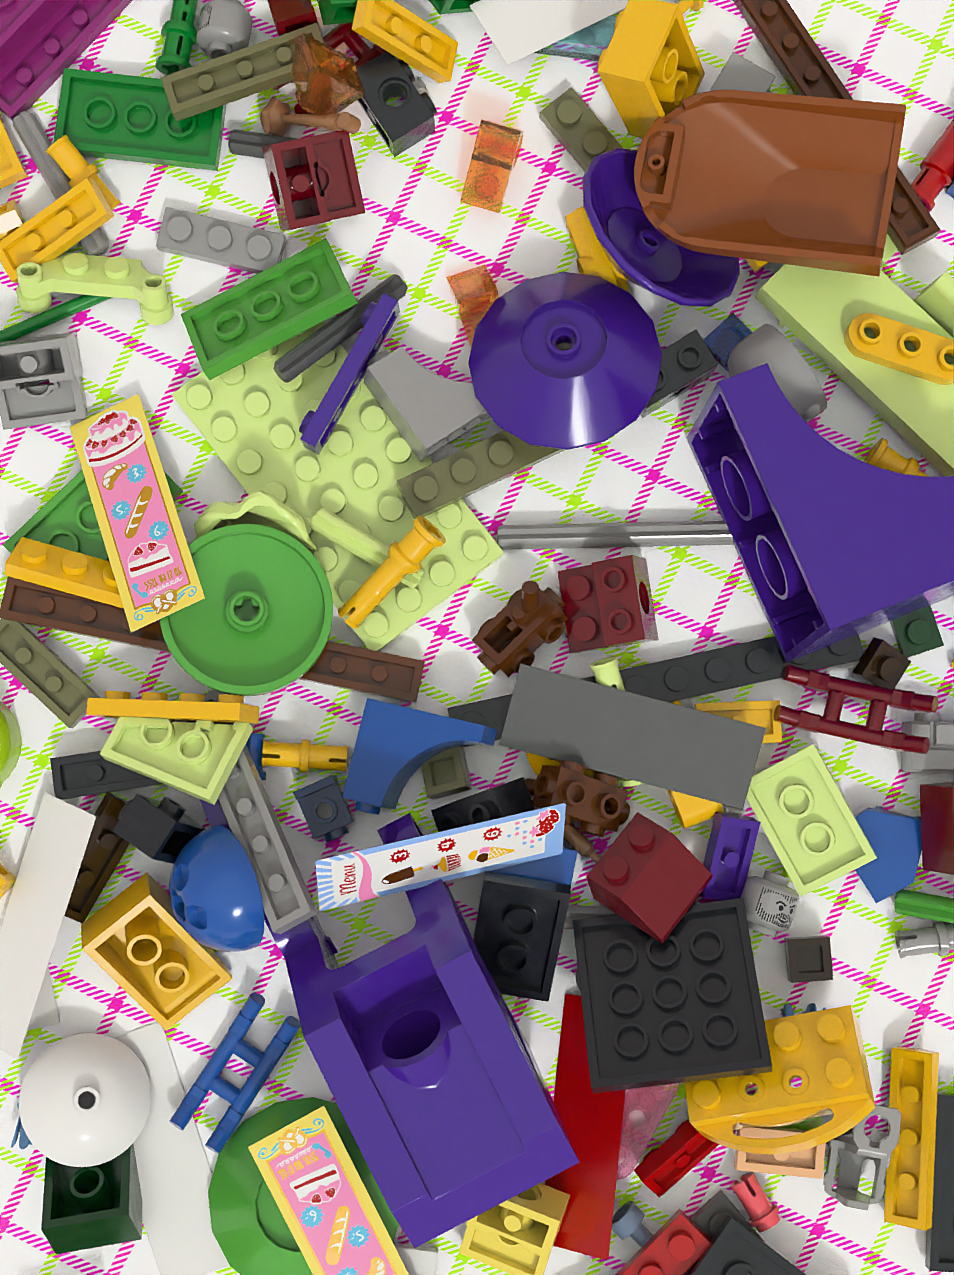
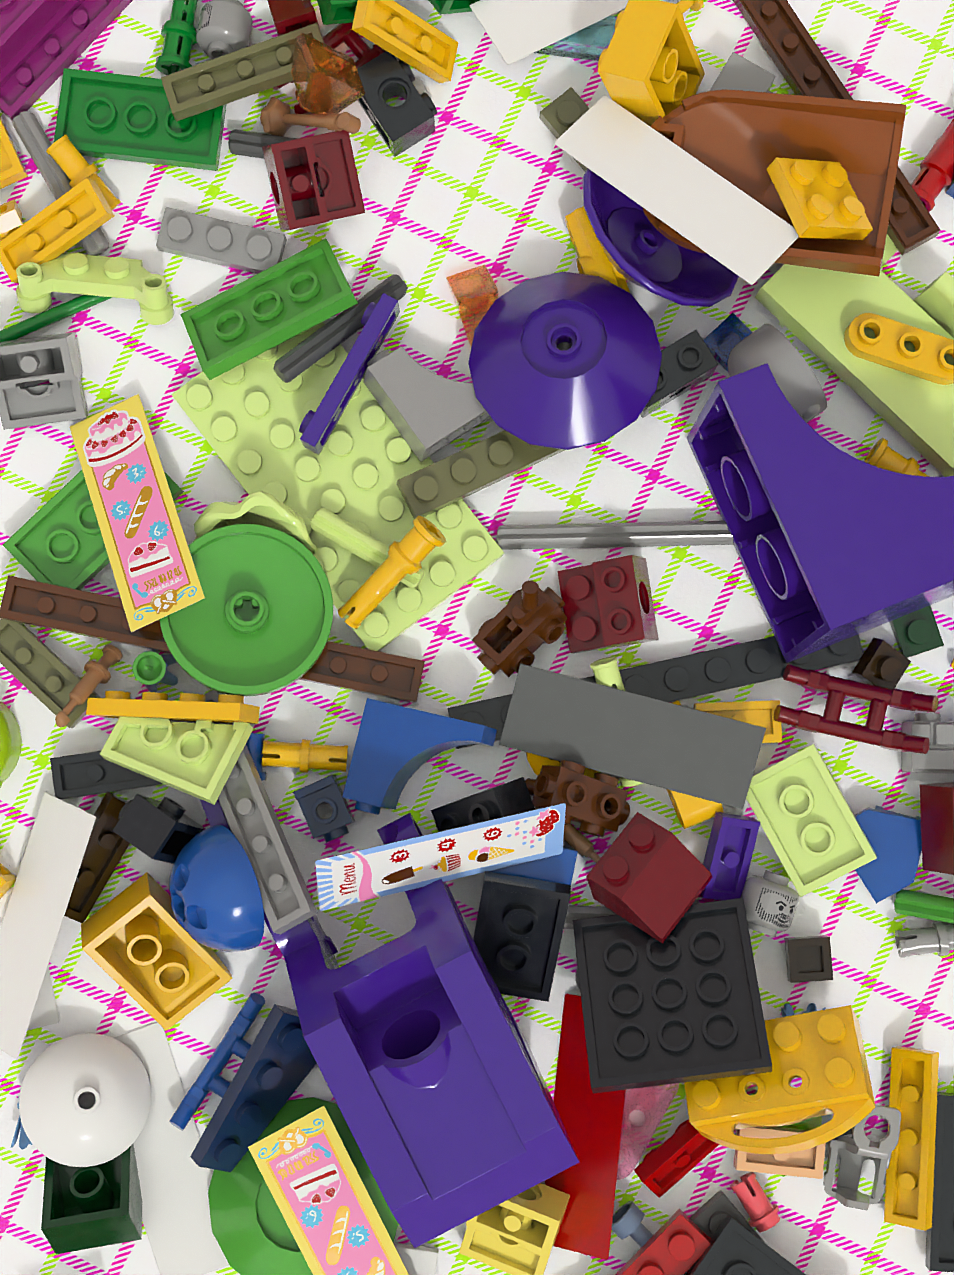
yellow plate [5,537,124,609] -> none
olive plate [421,746,472,800] -> none
clear orange plate [460,119,524,213] -> none
none -> medium nougat piece [55,644,123,727]
none -> bright green piece [132,650,178,692]
none -> dark blue wing [190,1004,317,1172]
none -> white sticker [553,95,799,285]
none -> yellow plate [767,157,873,240]

